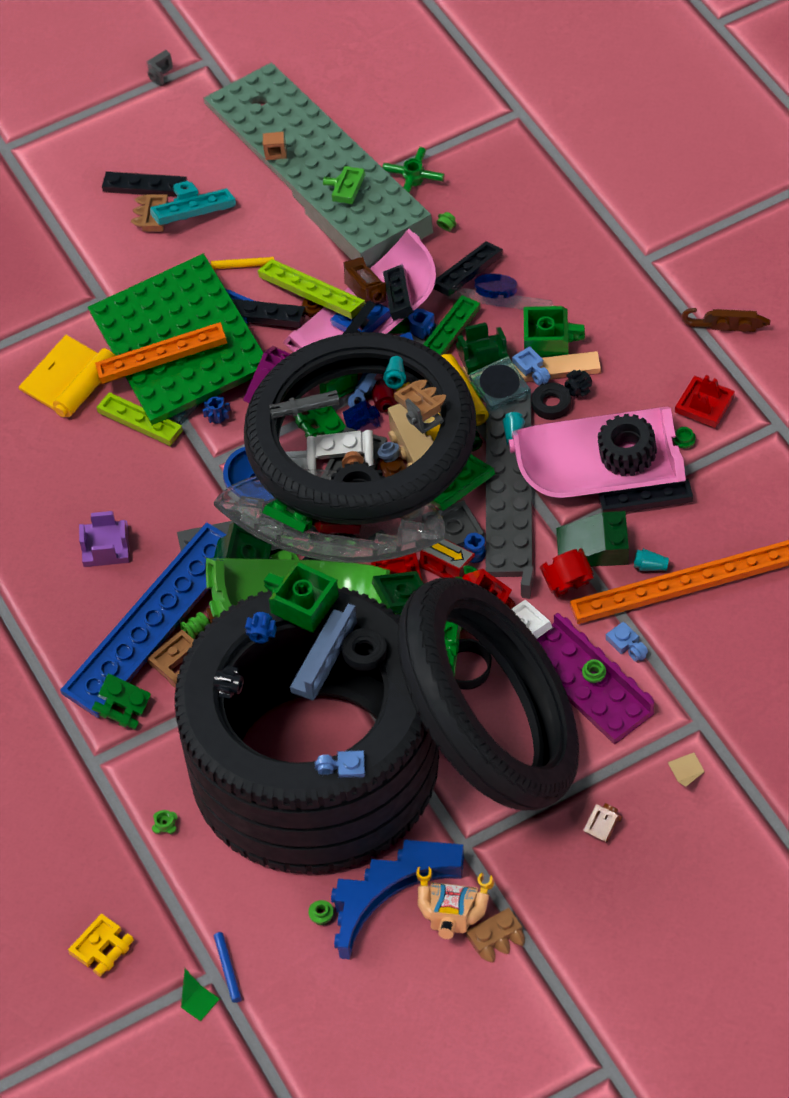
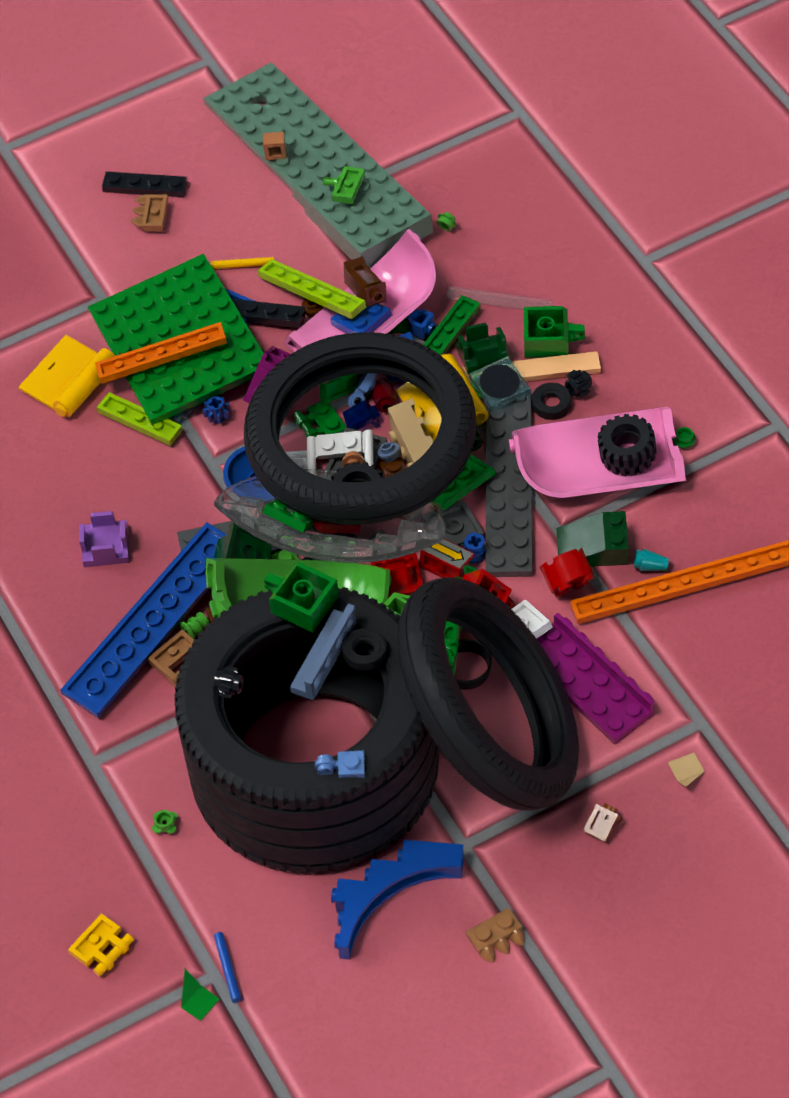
green plate [91,673,151,730] -> none
dark grey bracket [147,50,173,86] -> none
teal plate [150,181,236,225] -> none
blue gear [245,612,277,643] -> none
dark grey pin [269,390,339,419] -> none
bright green plate [308,900,334,925] -> none
black plate [343,300,376,334] -> none
dark green plate [372,571,424,613] -> none
green bar [382,147,445,194] -> none
black plate [383,264,414,321] -> none
teal cone [383,356,406,389] -> none
medium nougat plate [394,380,446,422] -> none
dark grey bracket [405,398,444,434] -> none
light nougat torso [417,866,494,939] -> none
black plate [433,241,503,297] -> none
clear blue tile [474,274,517,299] -> none
teal cone [502,412,525,446] -> none
medium blue plate [512,346,551,385] -> none
dark grey tile [521,566,534,599] -> none
bright green plate [582,659,606,683] -> none
black plate [598,478,693,512] -> none
medium blue plate [606,621,648,662] -> none
red plate [675,375,735,428] -> none
reddish brown plate [681,308,770,332] -> none

